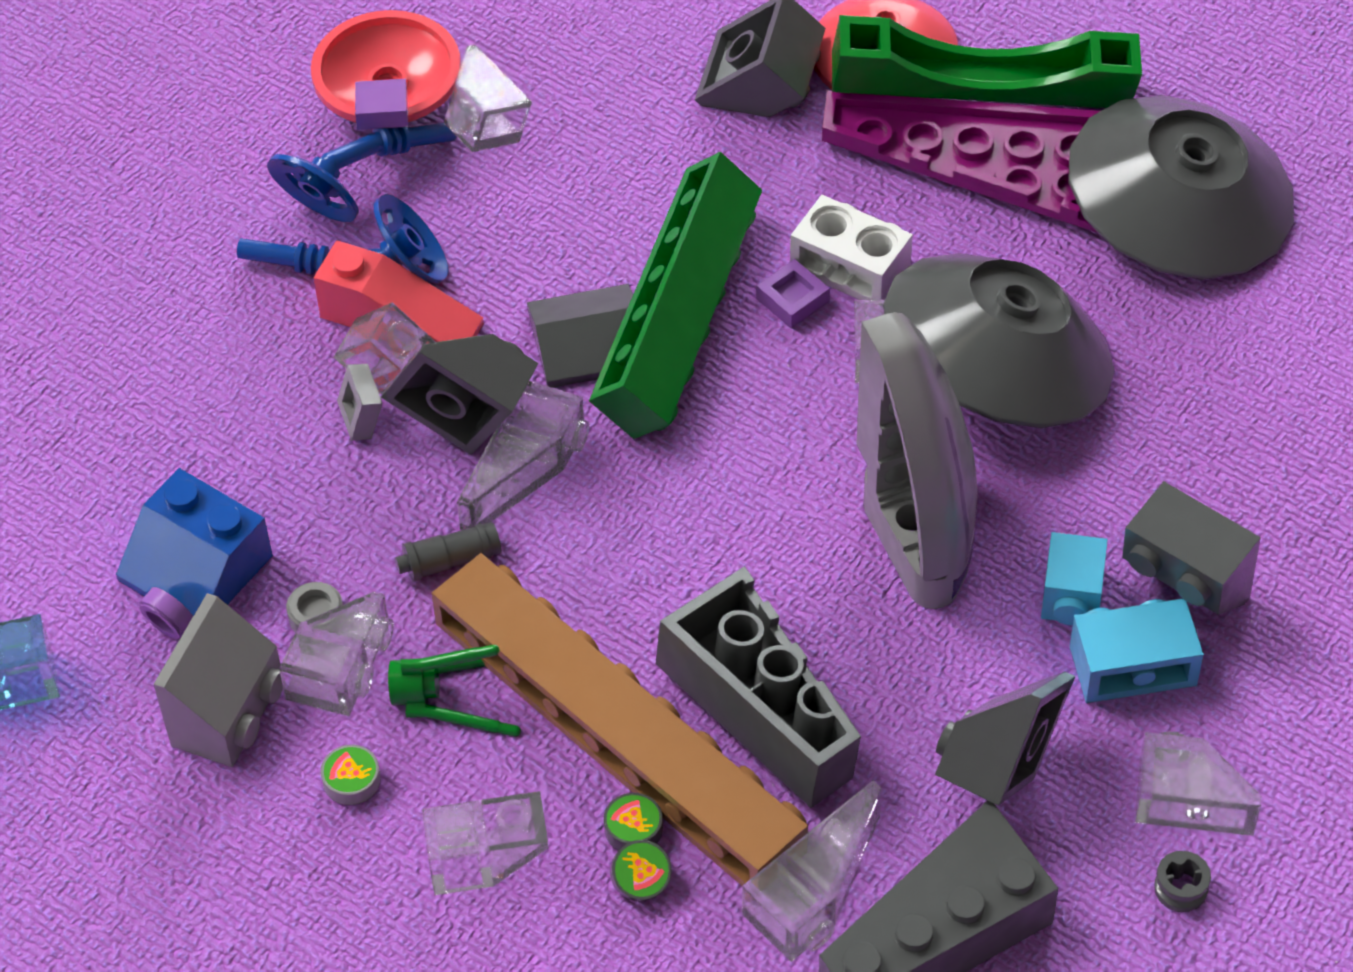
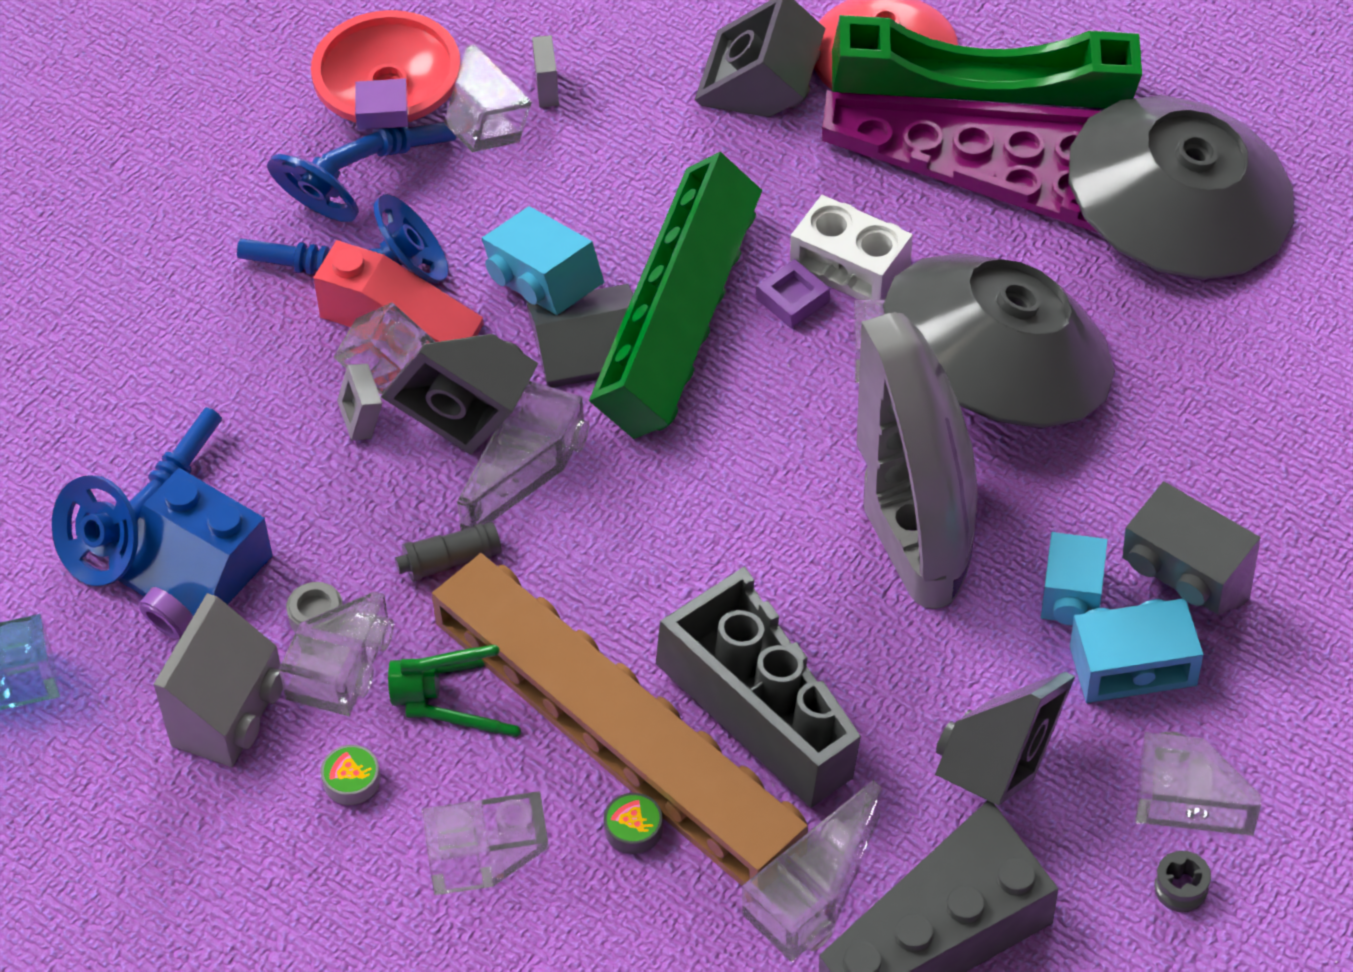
tile [610,840,672,902] -> none
none -> blue dish [52,407,222,586]
none -> medium azure brick [482,206,605,315]
none -> tile [532,35,559,108]

